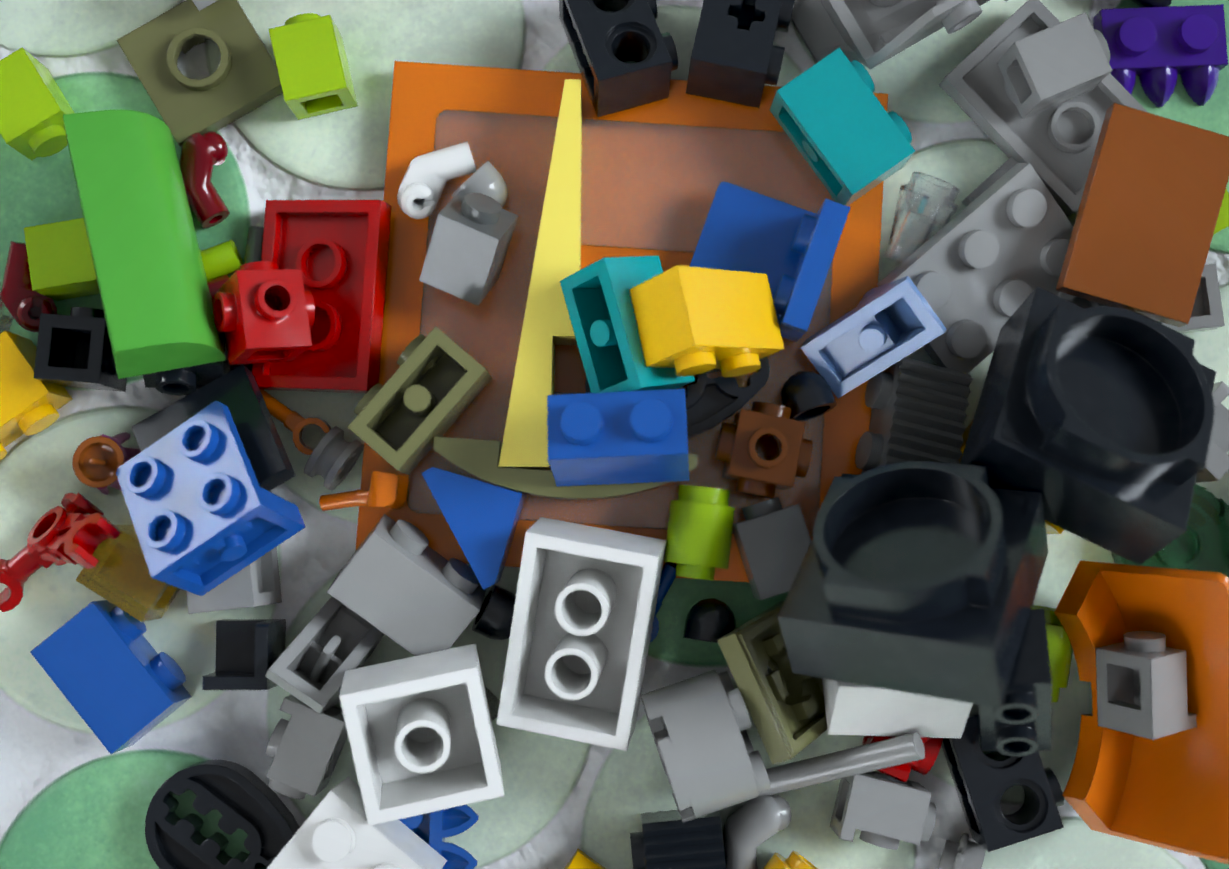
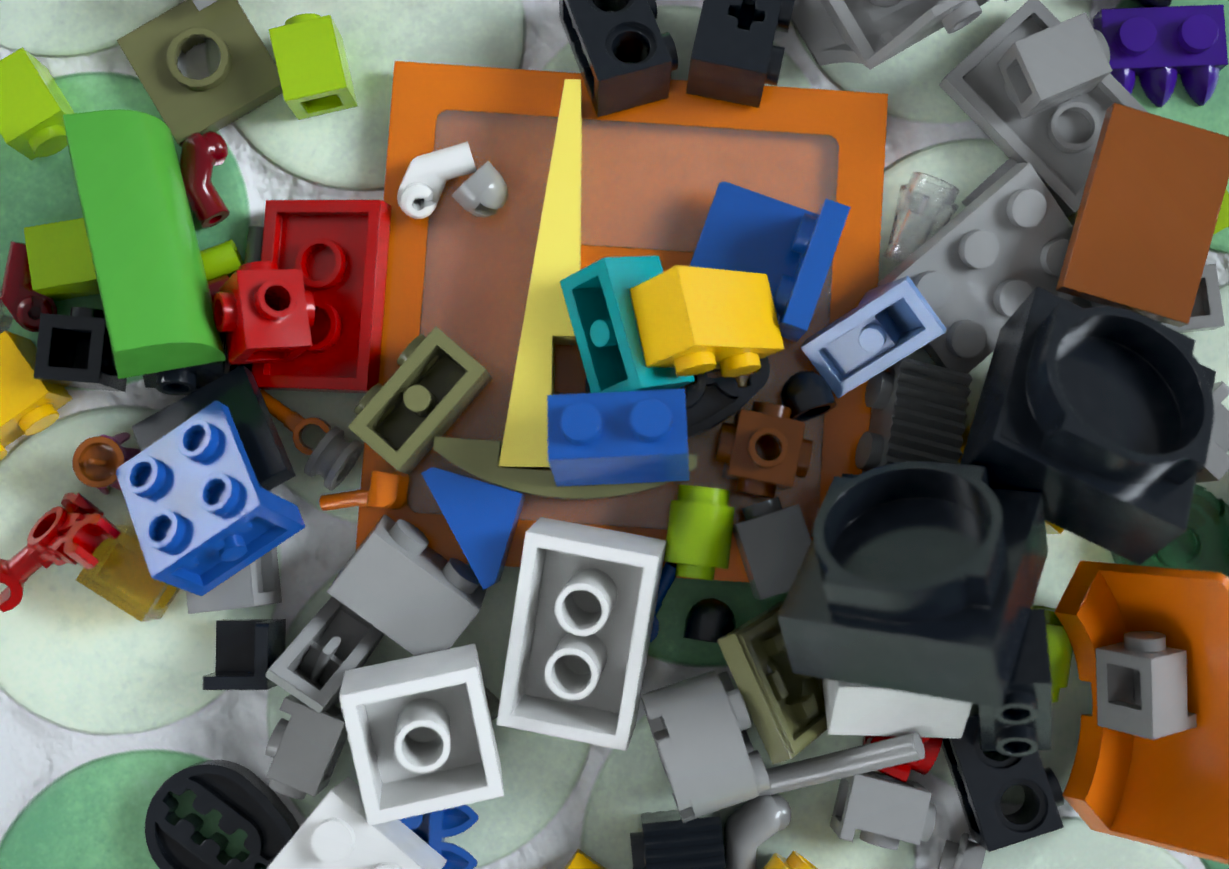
blue brick [30,599,192,754] -> none
brick [419,191,519,306] -> none
black hinge [472,584,516,640] -> none
teal brick [770,47,915,206] -> none

